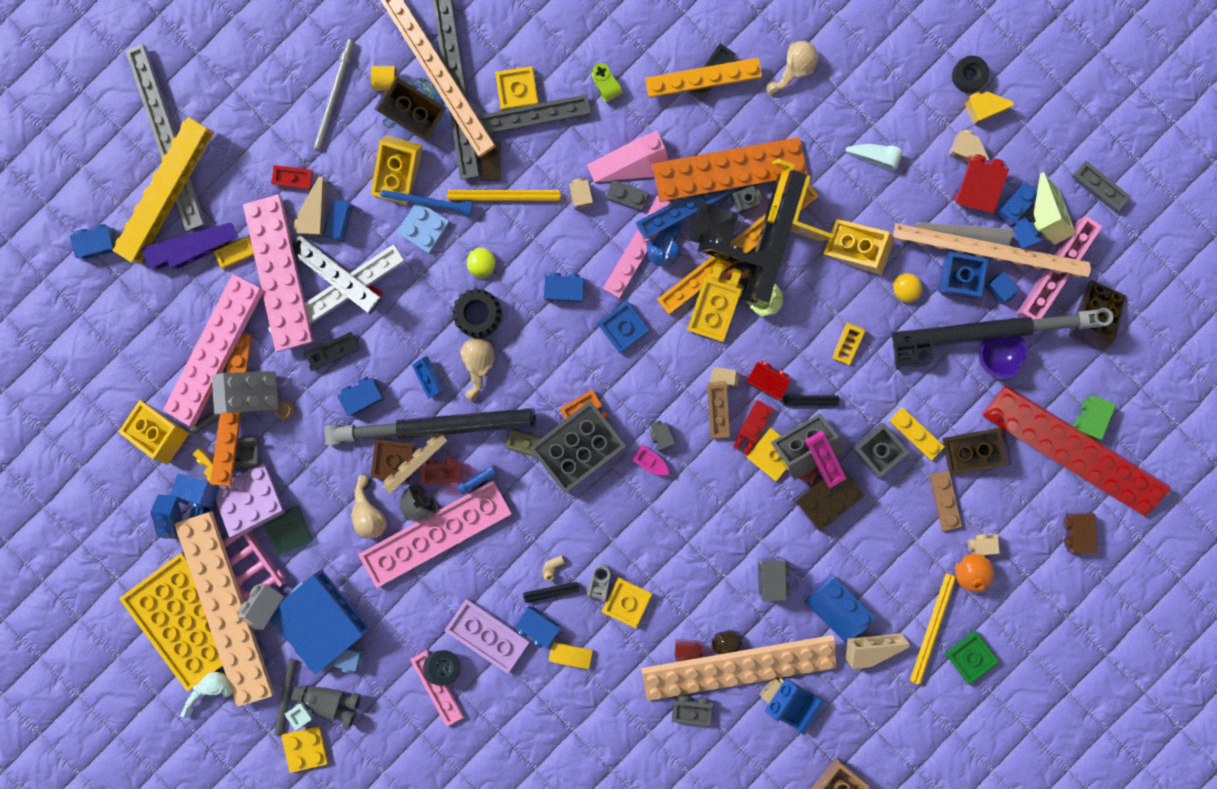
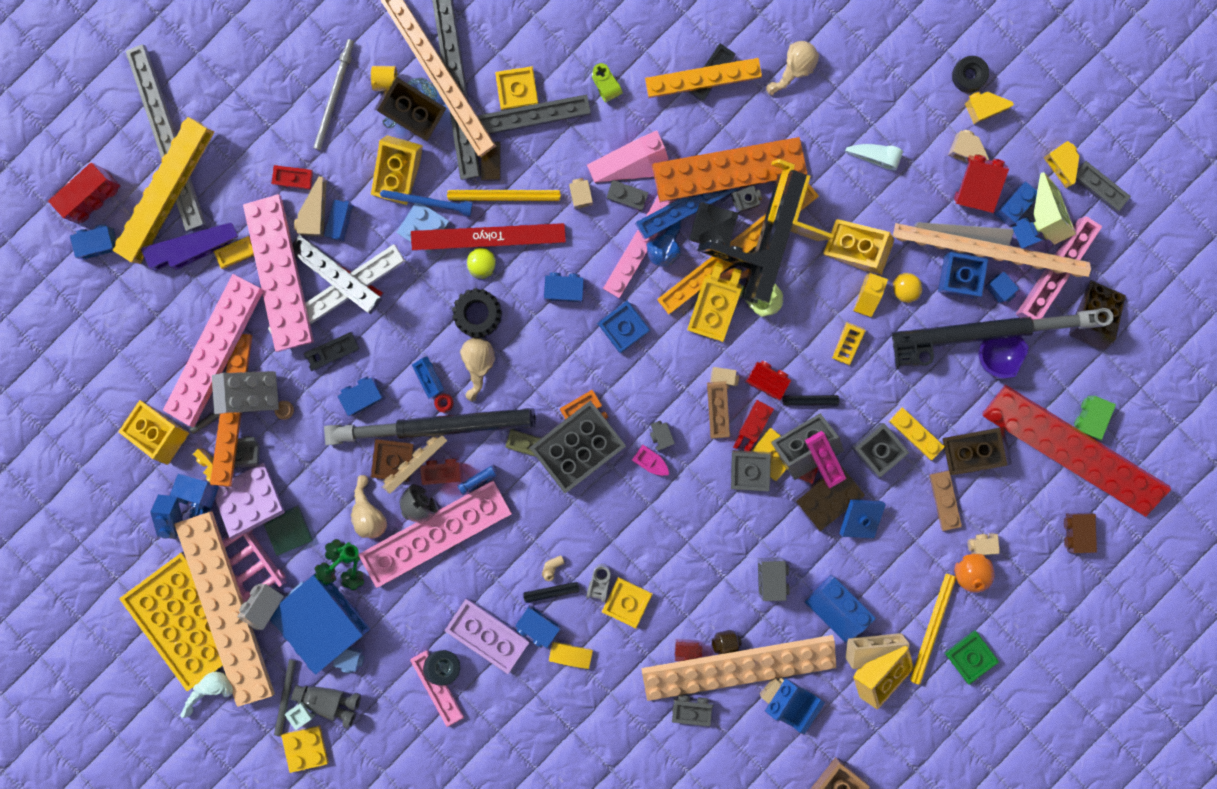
none -> red brick [48,162,121,224]
none -> dark green plant [314,539,364,591]
none -> red tile [411,223,566,251]
none -> red plate [434,393,454,413]
none -> dark grey plate [731,450,771,491]
none -> blue plate [839,500,886,538]
none -> yellow slope [853,273,888,317]
none -> yellow slope [853,646,914,710]
none -> yellow slope [1043,141,1079,188]

